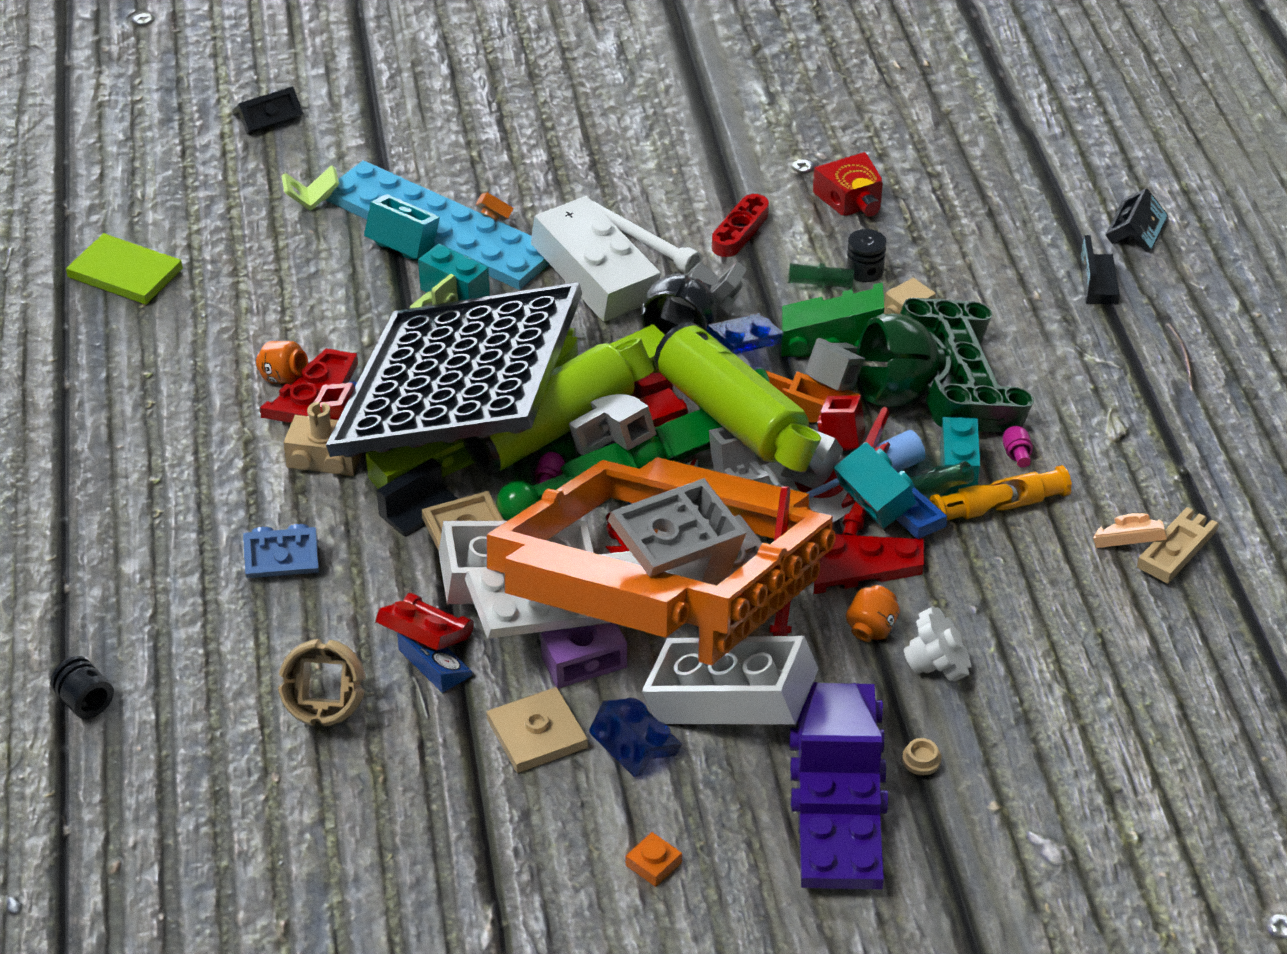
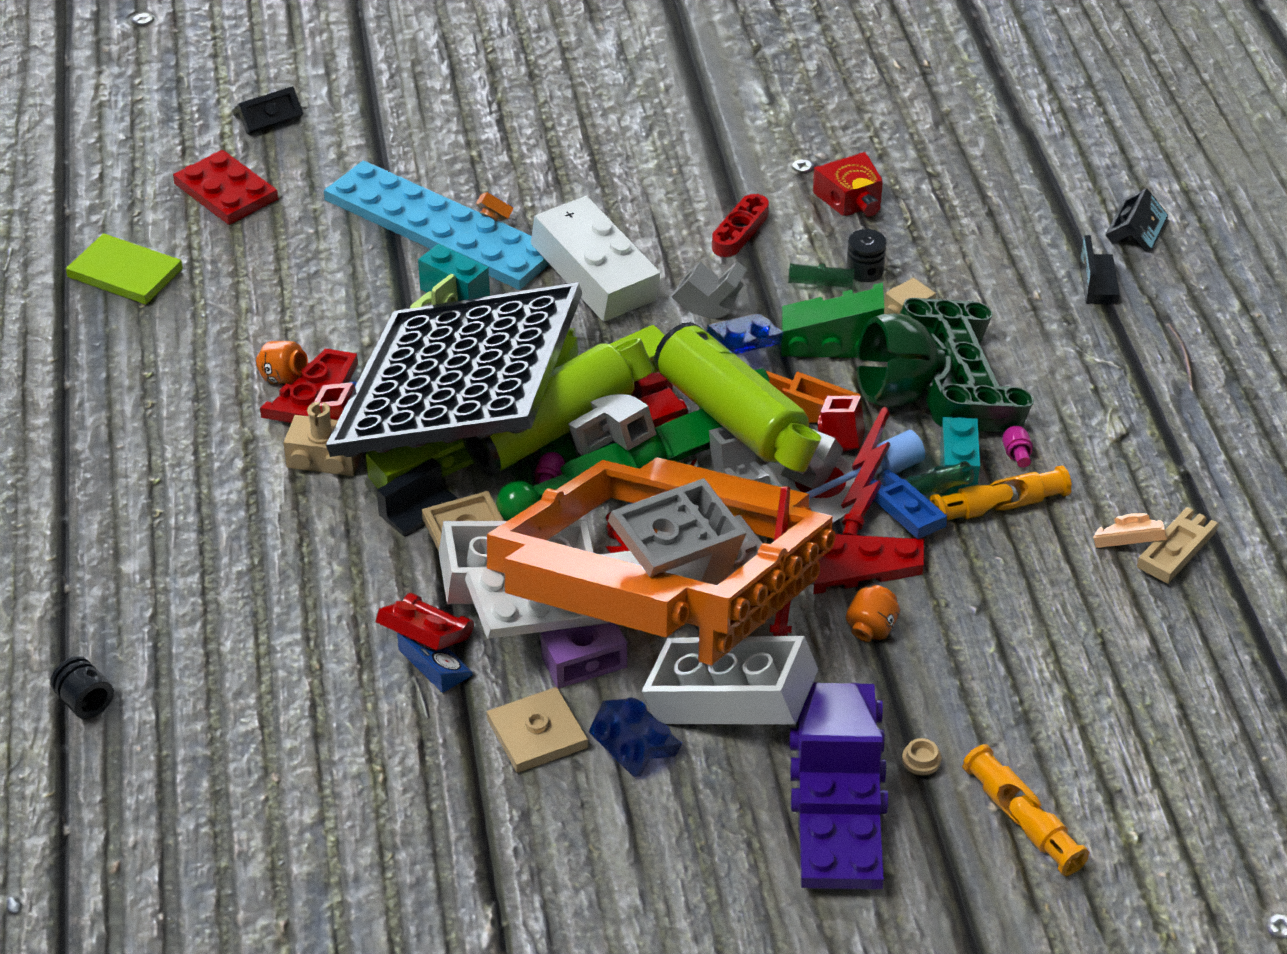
medium blue bracket [243,524,319,578] -> none
tan piece [278,639,366,726] -> none
yellowish green bracket [282,166,339,211] -> none
teal brick [364,194,440,259] -> none
white piece [591,200,702,274] -> none
orange plate [625,832,682,887] -> none
black piece [641,271,717,335] -> none
light grey brick [805,338,865,391] -> none
teal brick [833,442,916,529] -> none
white plant [904,606,971,682] -> none
none -> red plate [173,149,278,225]
none -> light orange piece [962,744,1090,876]

